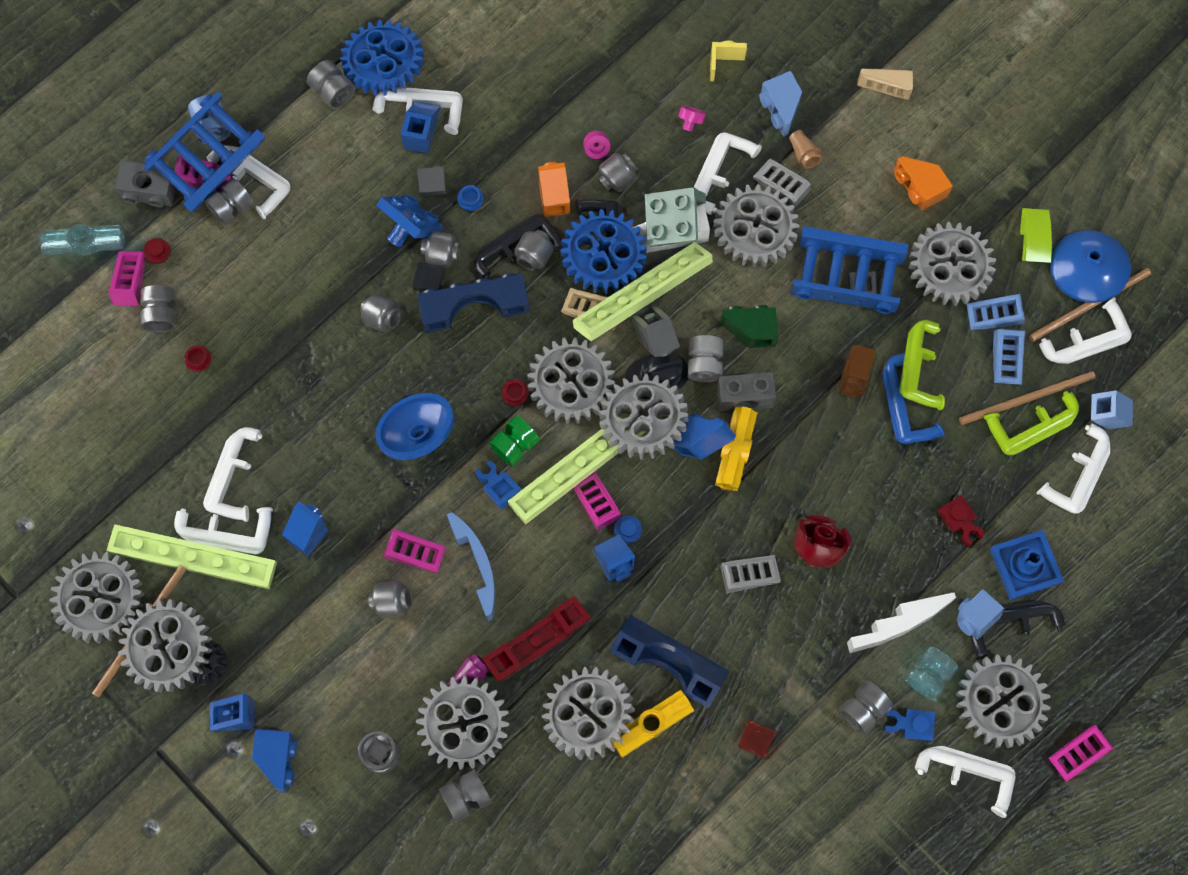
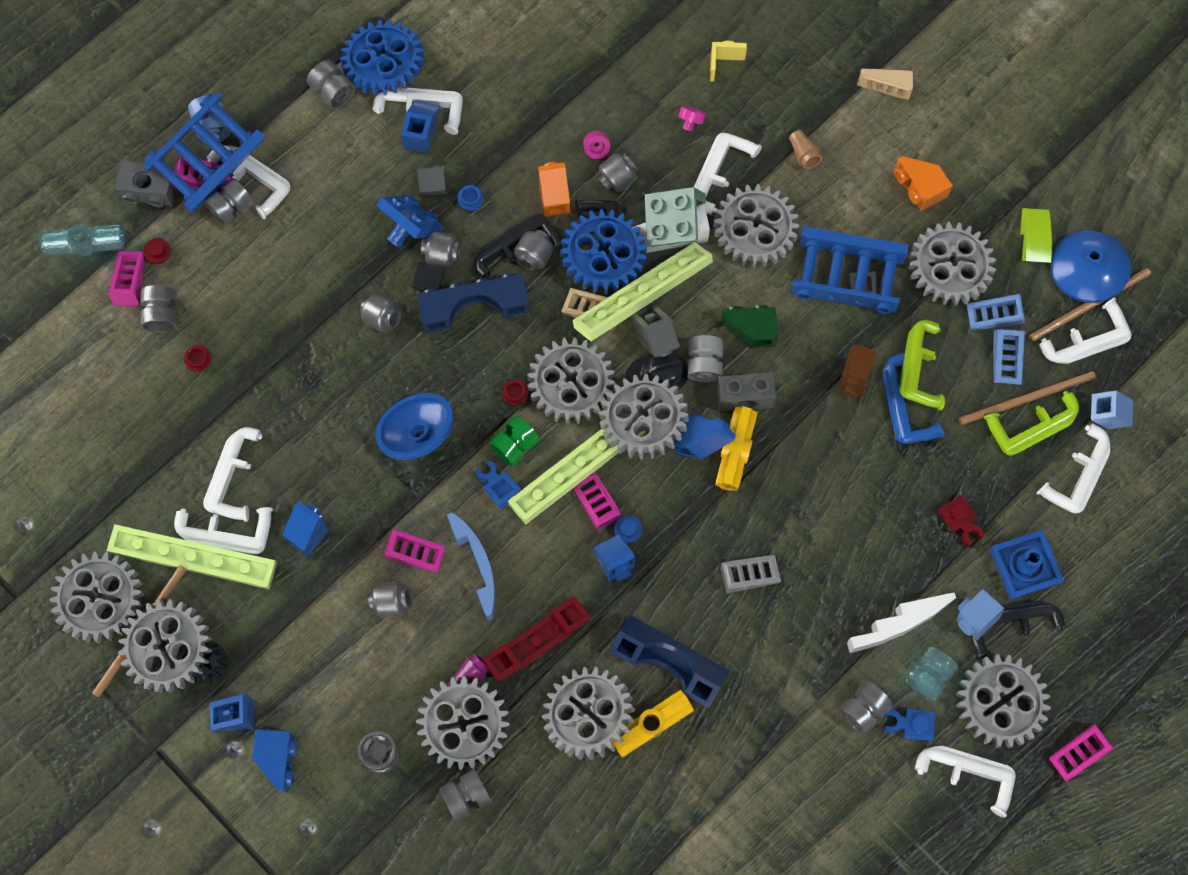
clear red tile [738,720,775,759] -> none
light grey slope [753,159,812,207] -> none
medium blue slope [759,71,802,137] -> none
dark red cylinder [794,515,852,568] -> none

